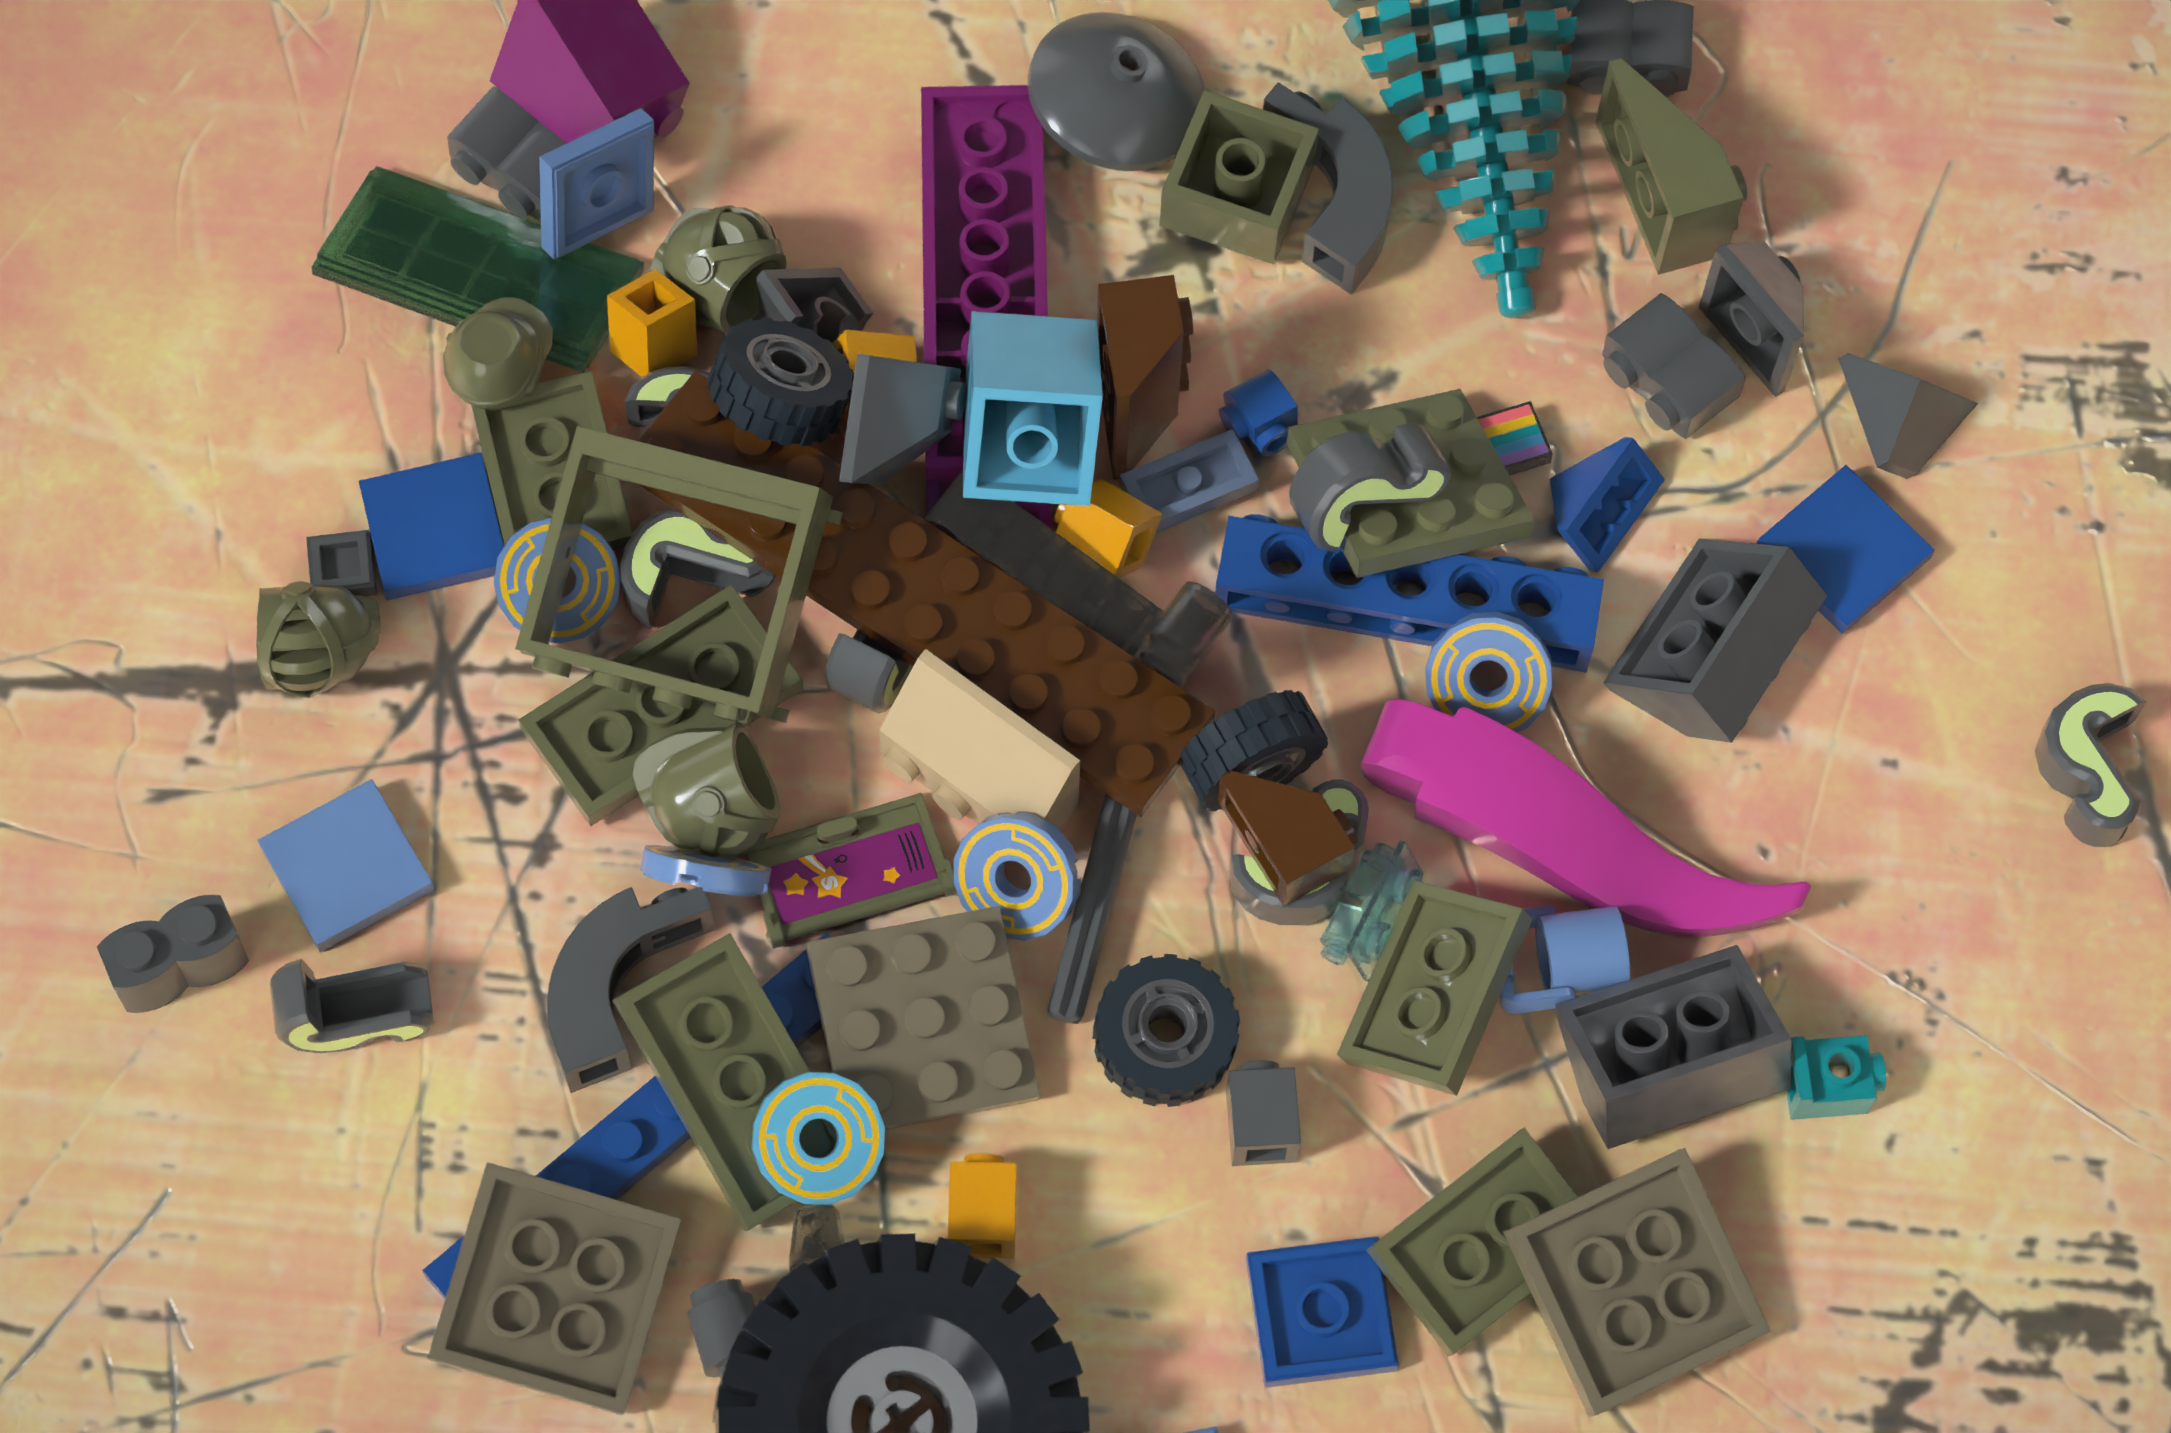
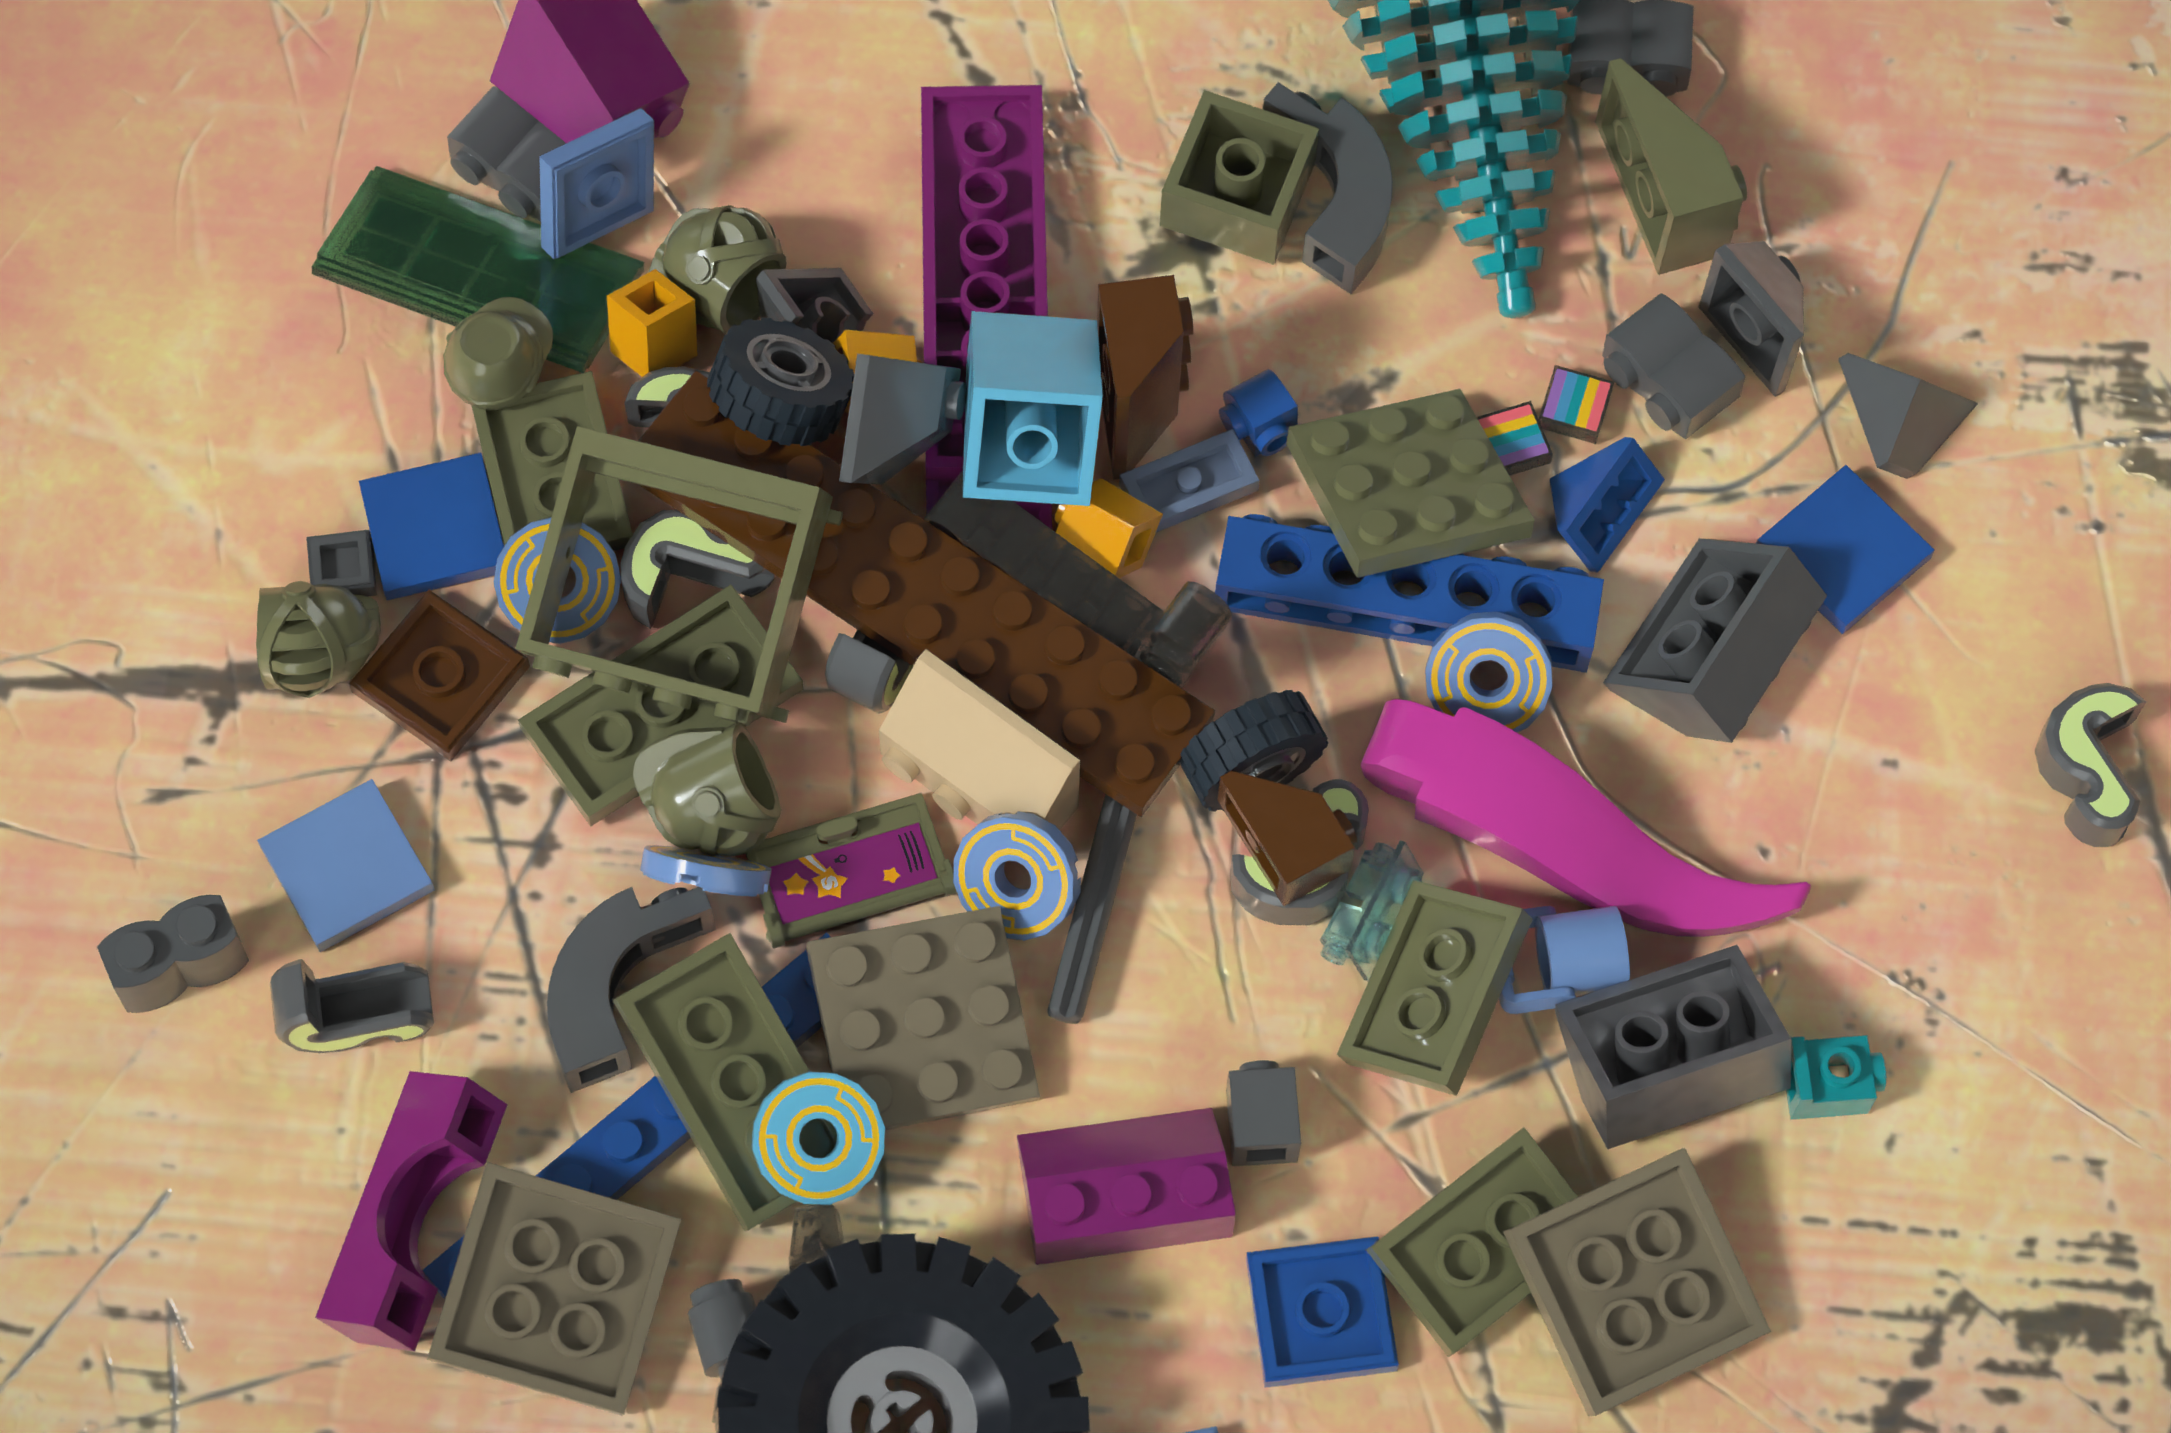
light orange brick [948,1153,1017,1259] -> none
dark grey dish [1028,12,1204,171] -> none
black wheel [1093,954,1240,1107] -> none
dark grey animal [1289,424,1451,552] -> none
none -> magenta arch [315,1071,508,1352]
none -> reddish brown tile [349,589,530,761]
none -> magenta slope [1017,1108,1236,1265]
none -> tile [1537,365,1614,444]

